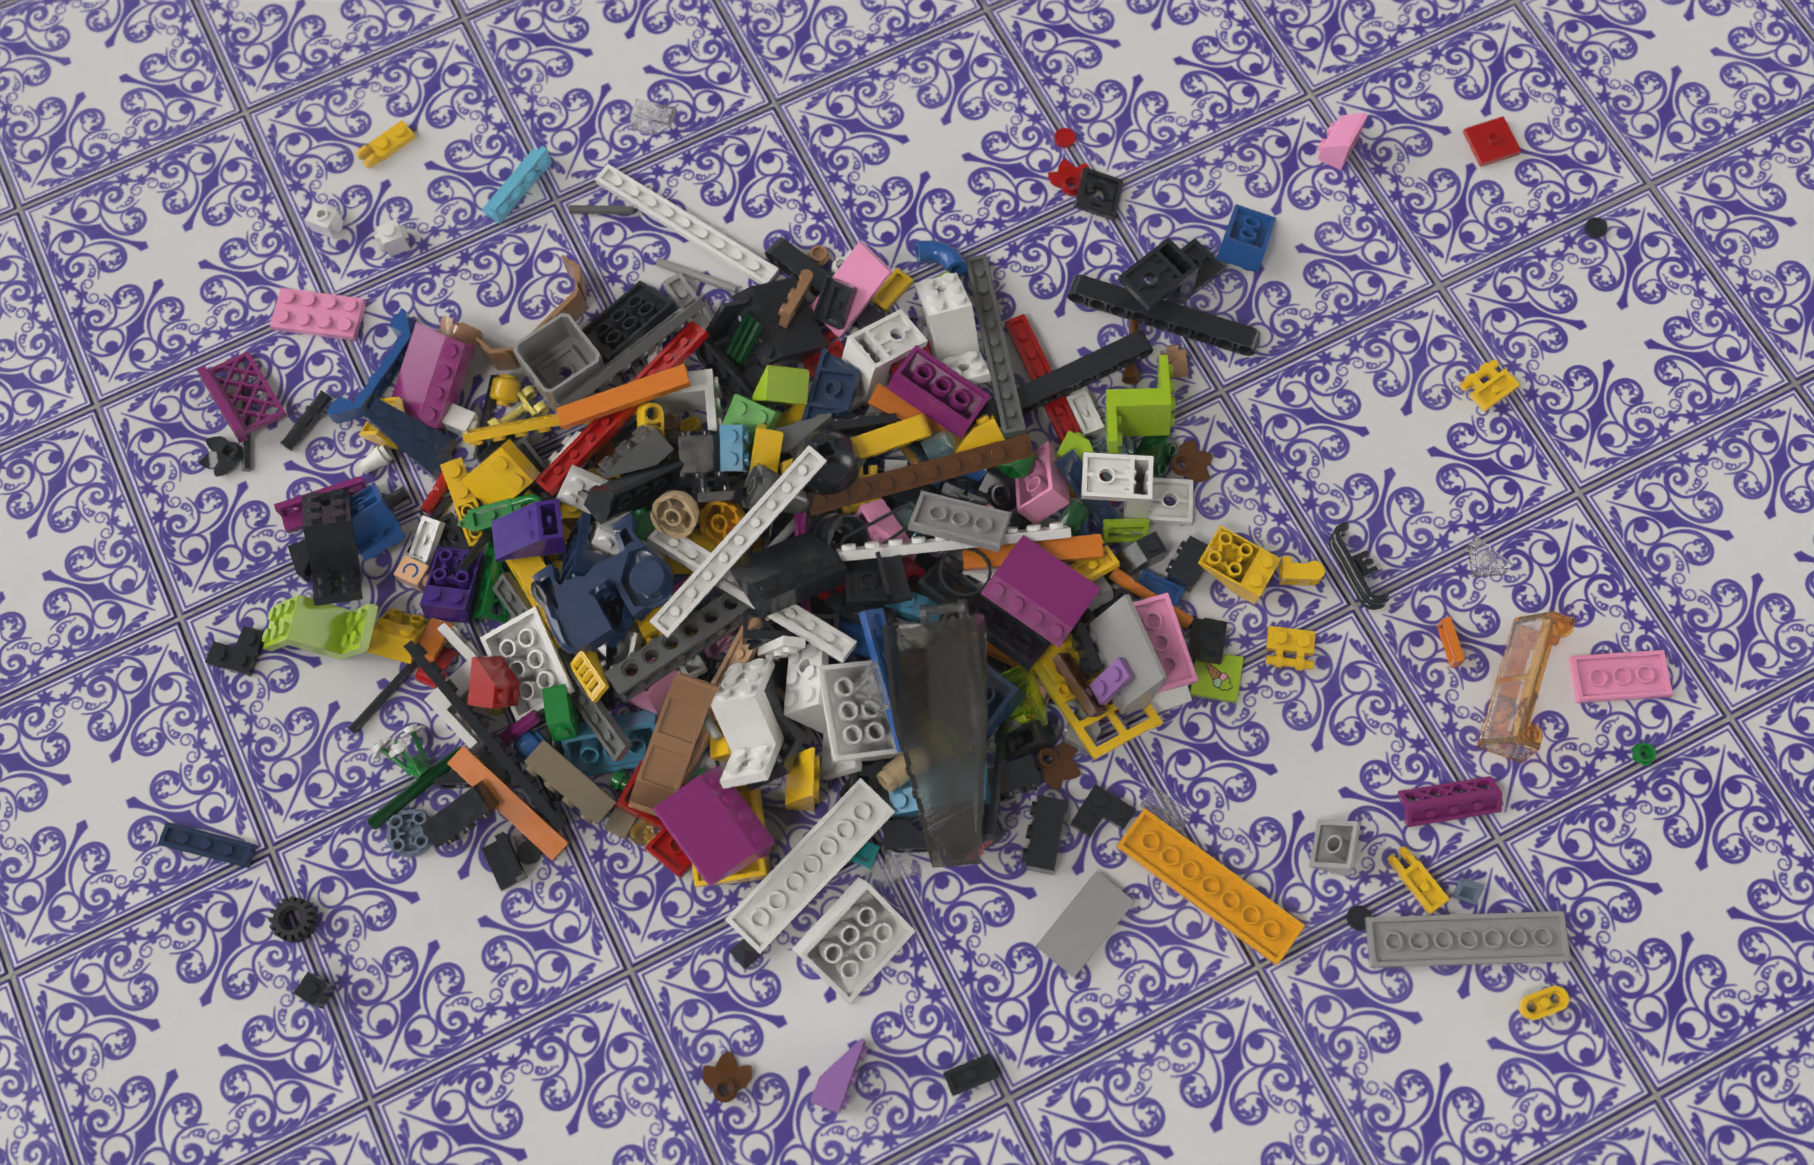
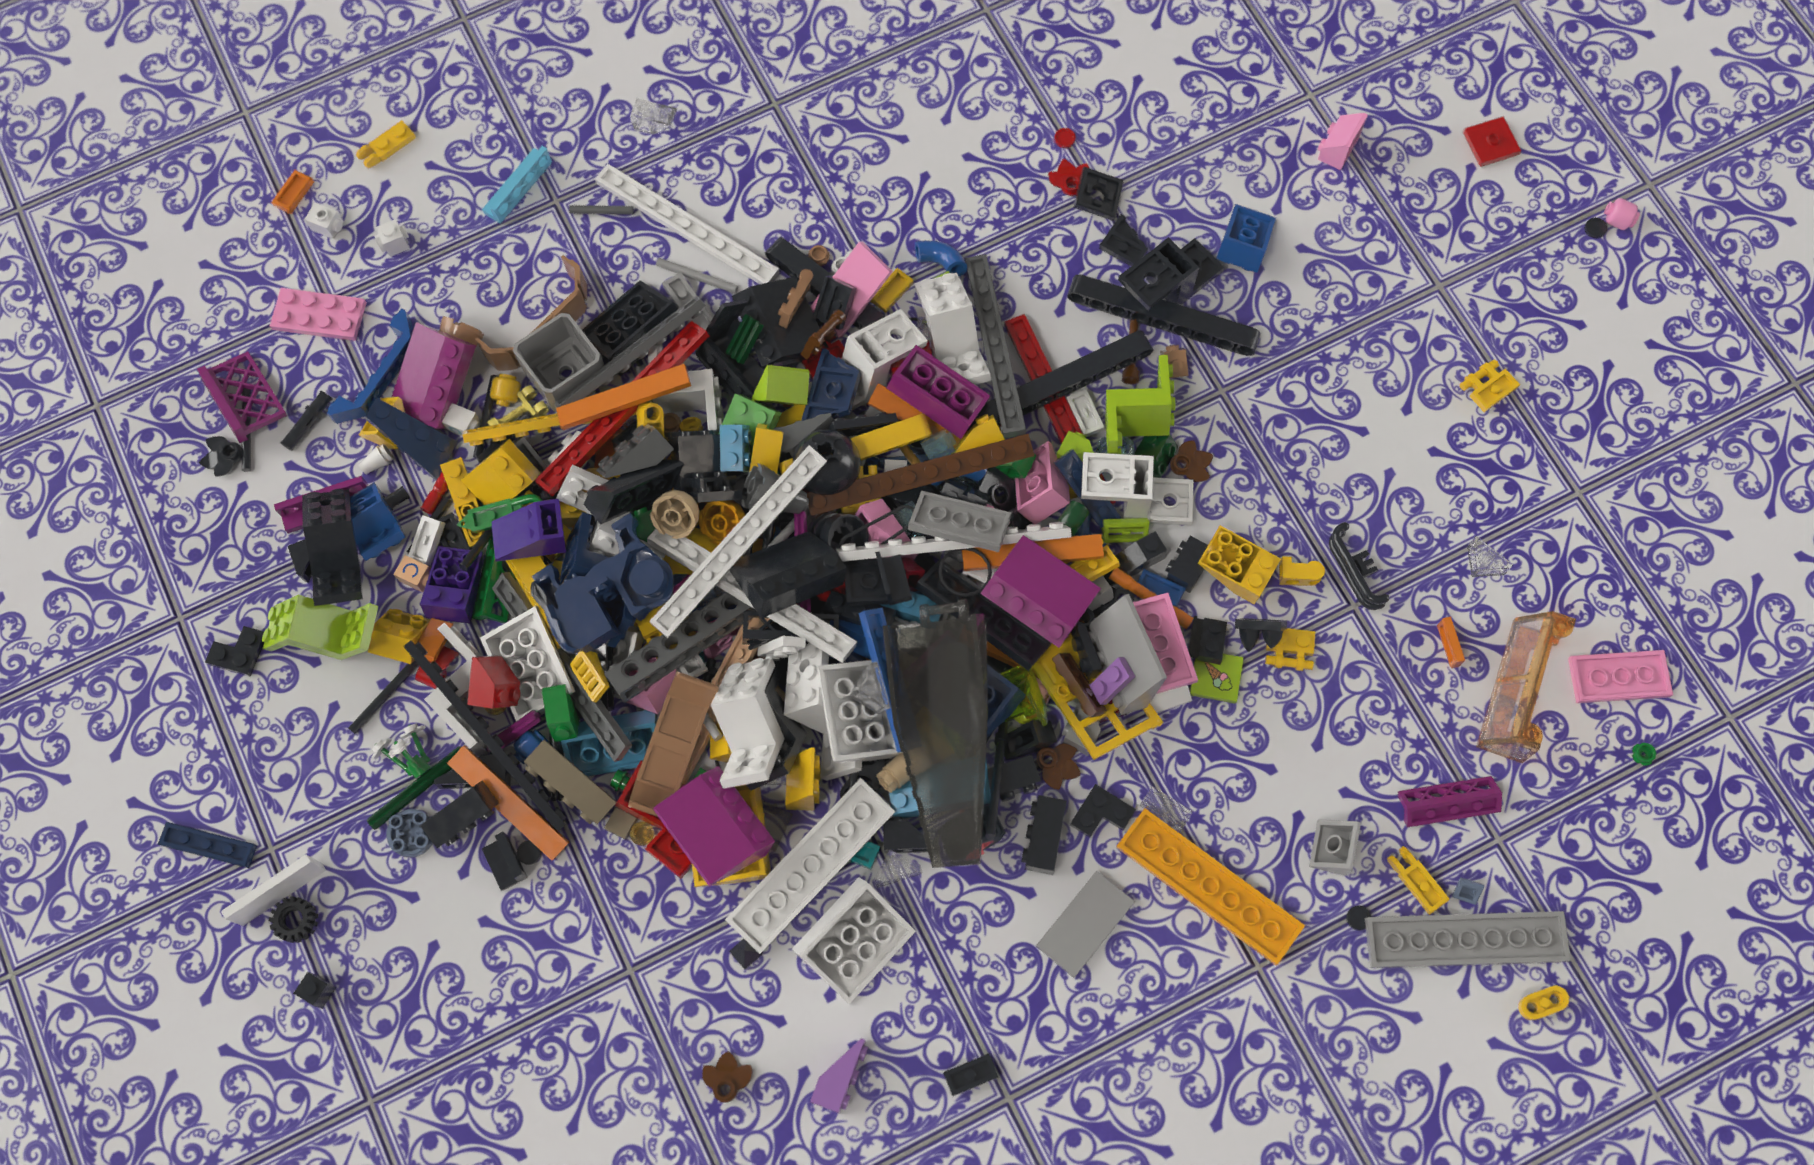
none -> white tile [221,855,326,926]
none -> orange tile [271,170,314,214]
none -> reddish brown plate [801,310,846,360]
none -> black wing [1099,214,1148,266]
none -> black tile [1235,618,1287,652]
none -> bright pink head [1604,198,1640,230]

